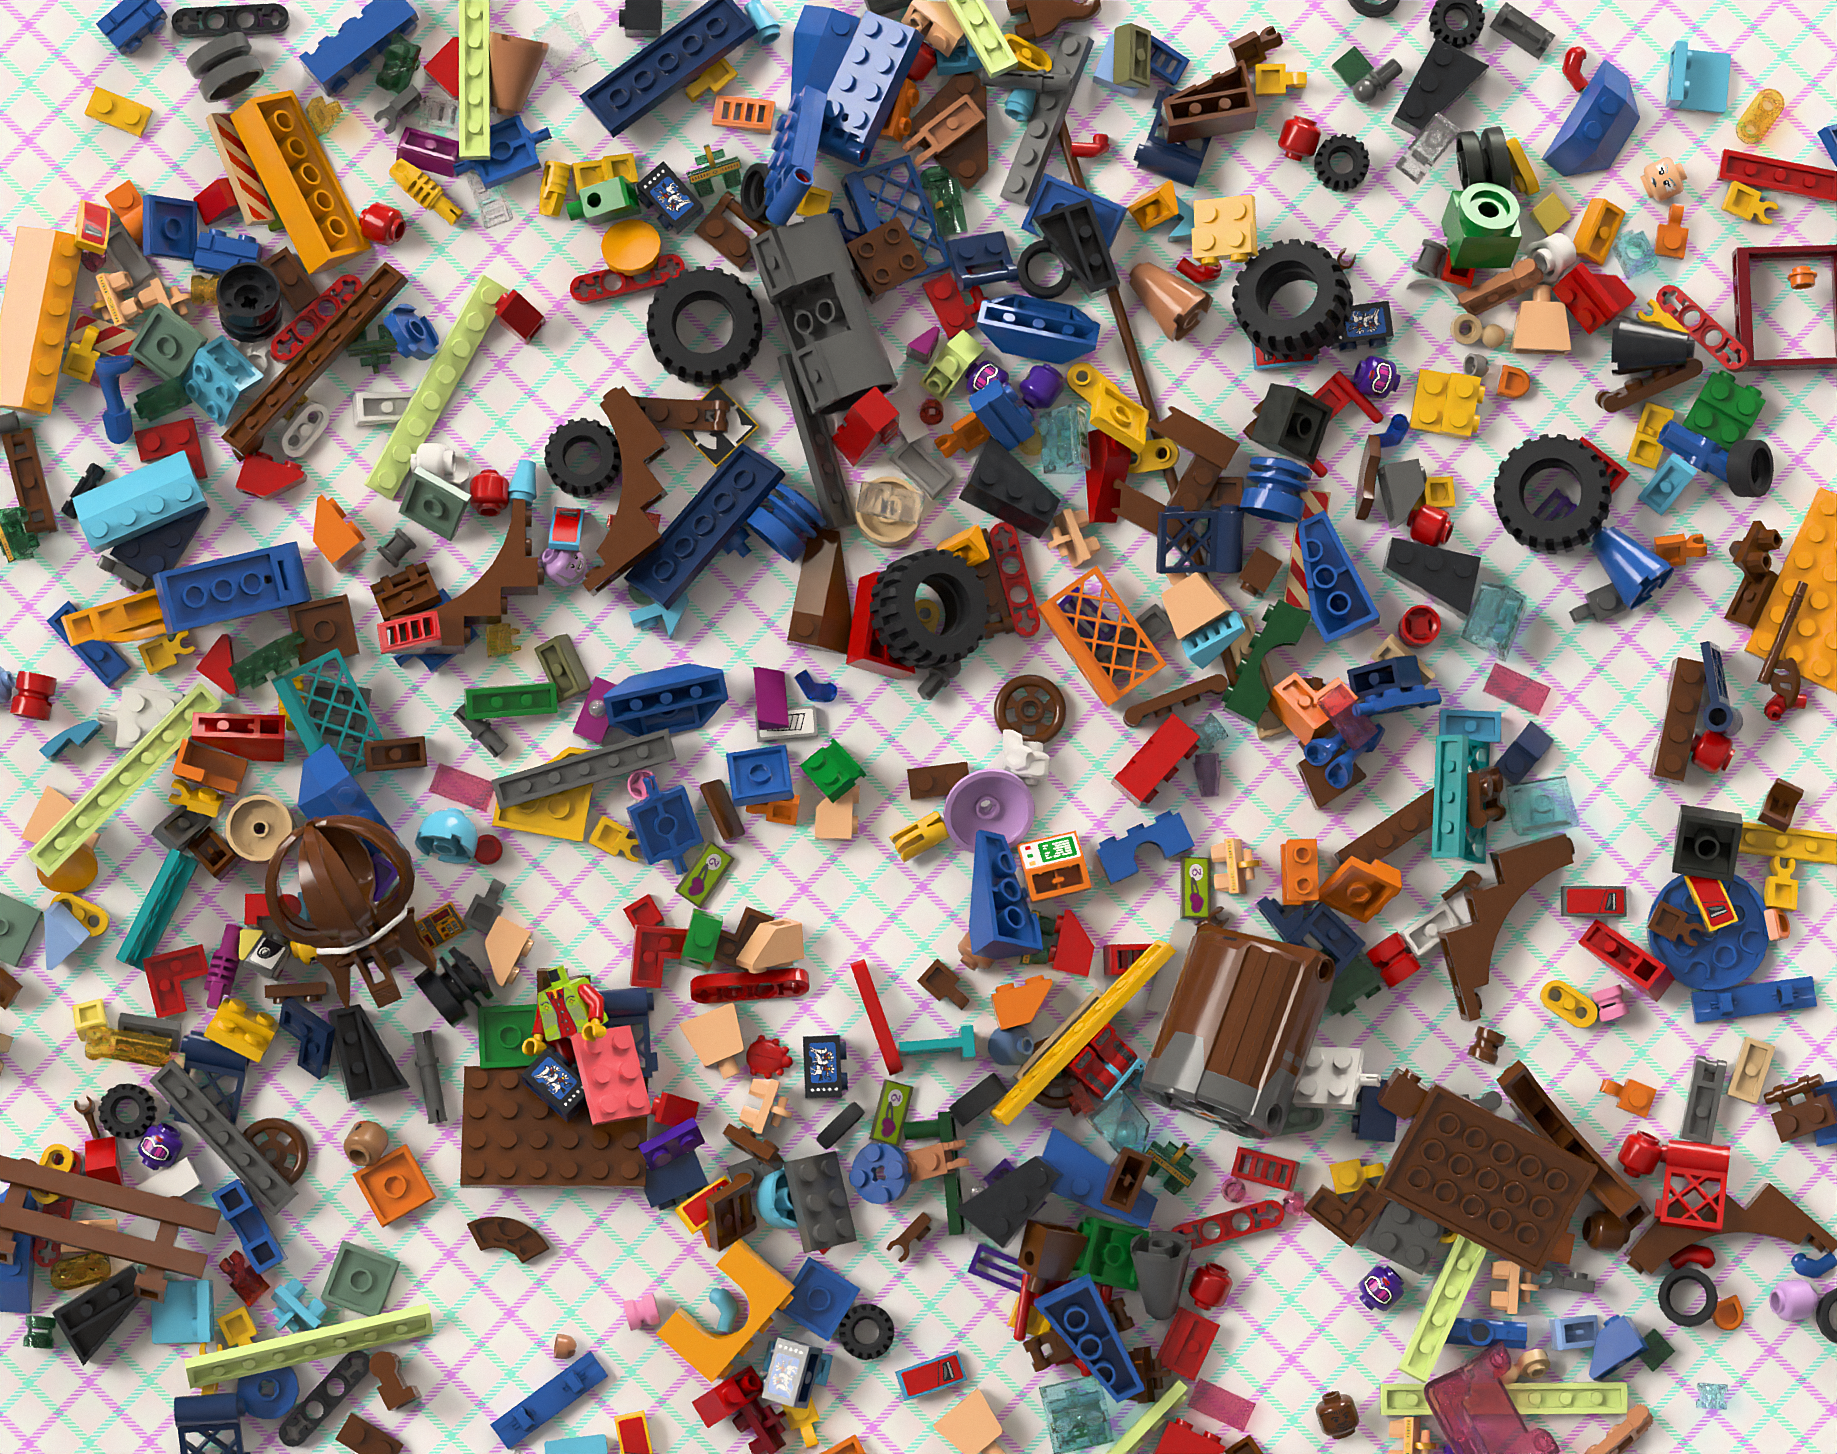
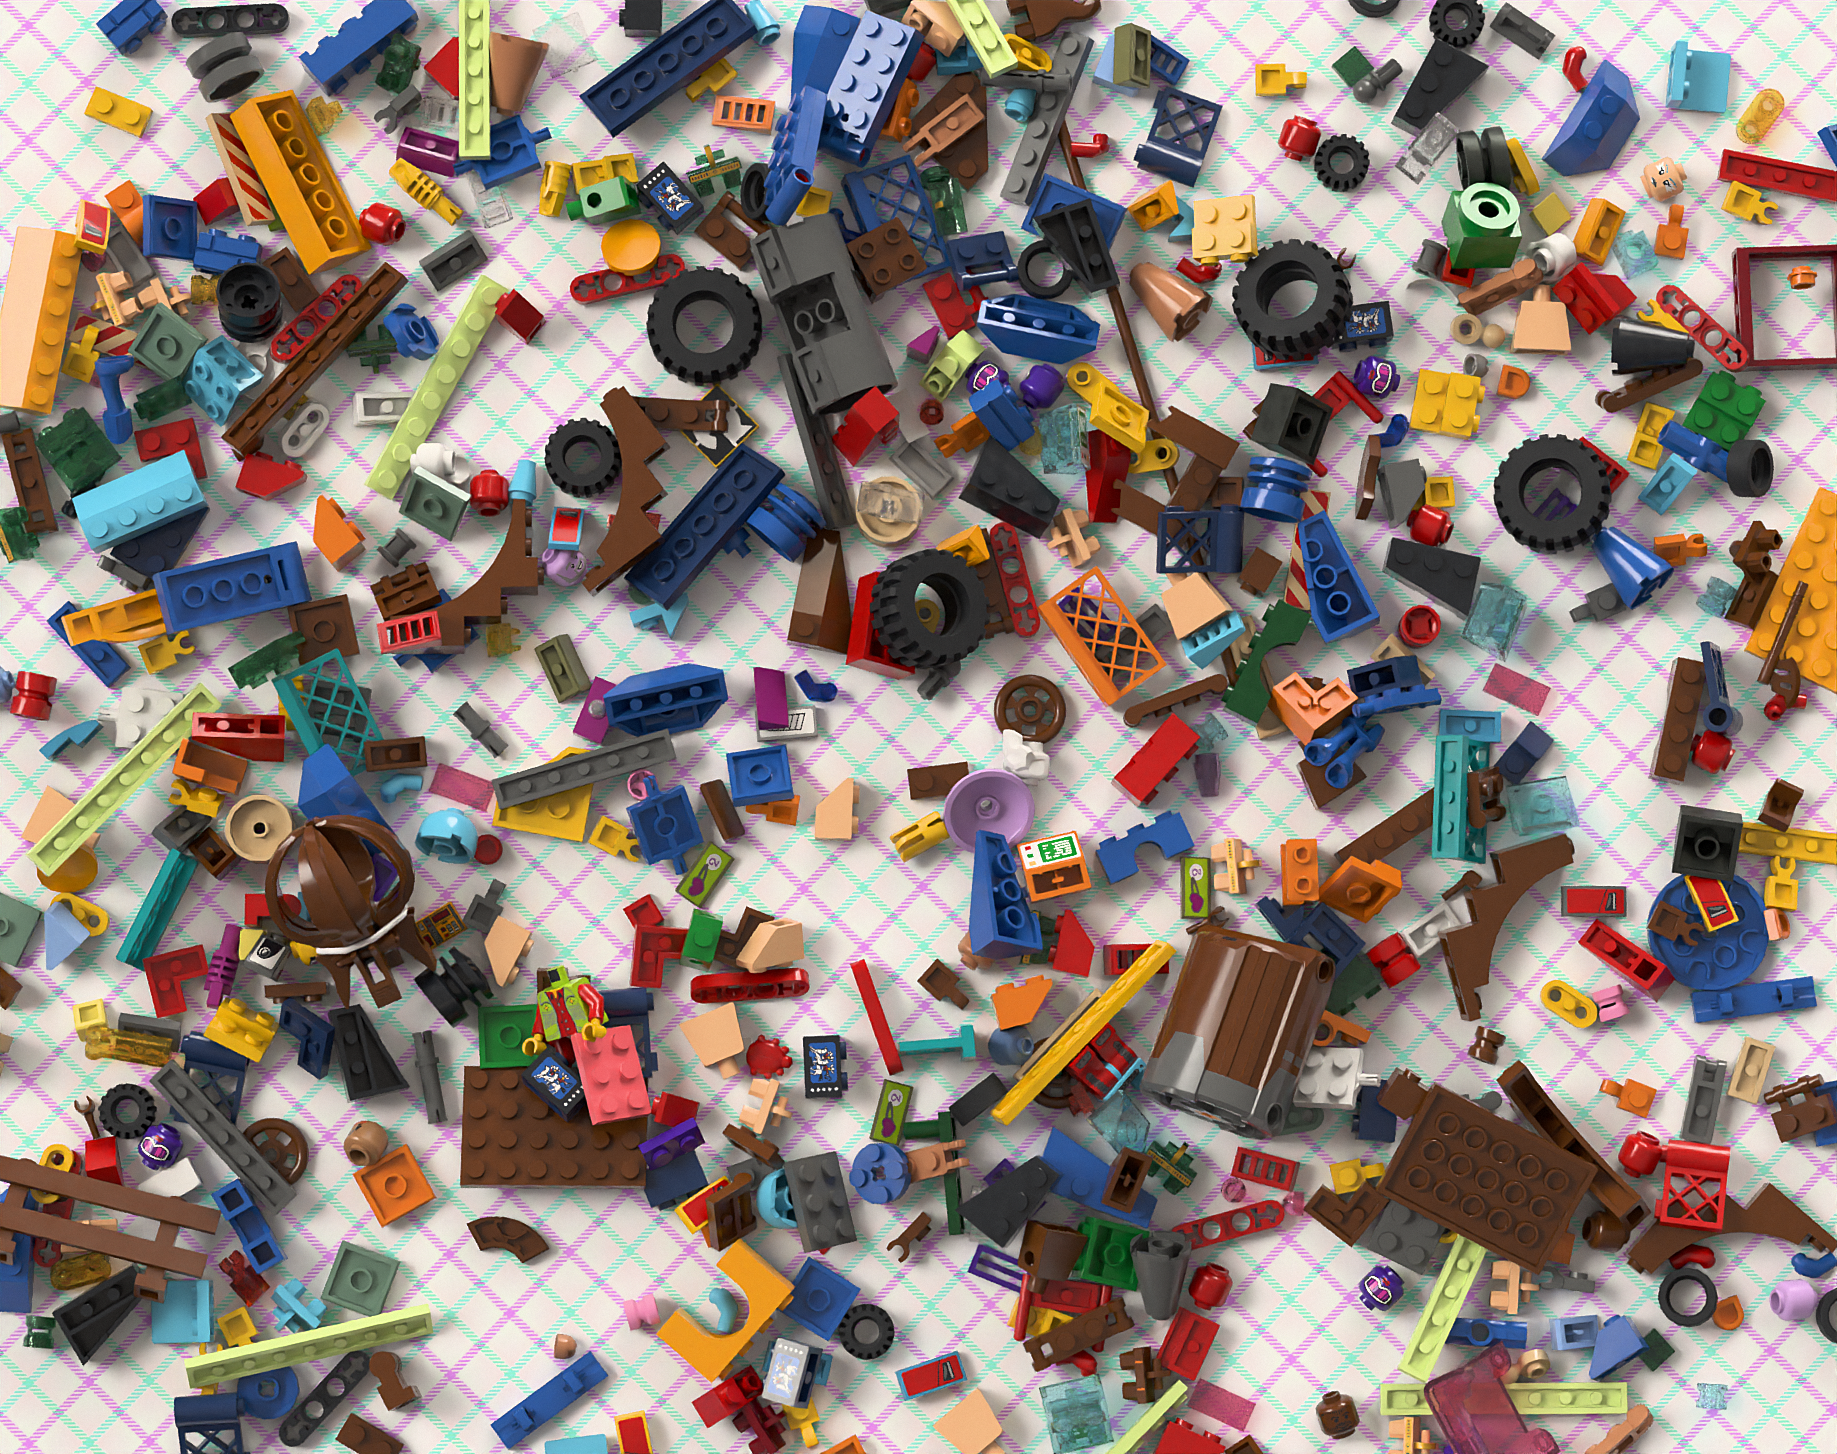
red slope [195,633,239,698] -> none
green plate [464,682,558,720] -> none
green plate [800,738,867,803] -> none
black tyre [816,1101,865,1150] -> none
blue wedge [1034,1273,1145,1403] -> none
white sticker [1145,920,1197,1015] -> none
reddish brown wedge [1160,59,1258,144] -> none
reddish brown plate [1228,25,1283,69] -> none
clear pink tile [1317,683,1378,751] -> none
none -> clear green plate [34,407,122,495]
none -> medium azure arm [379,773,423,803]
none -> dark grey slope [419,230,488,292]
none -> orange plate [1312,1010,1372,1047]
none -> clear light blue wheel [1696,576,1737,618]

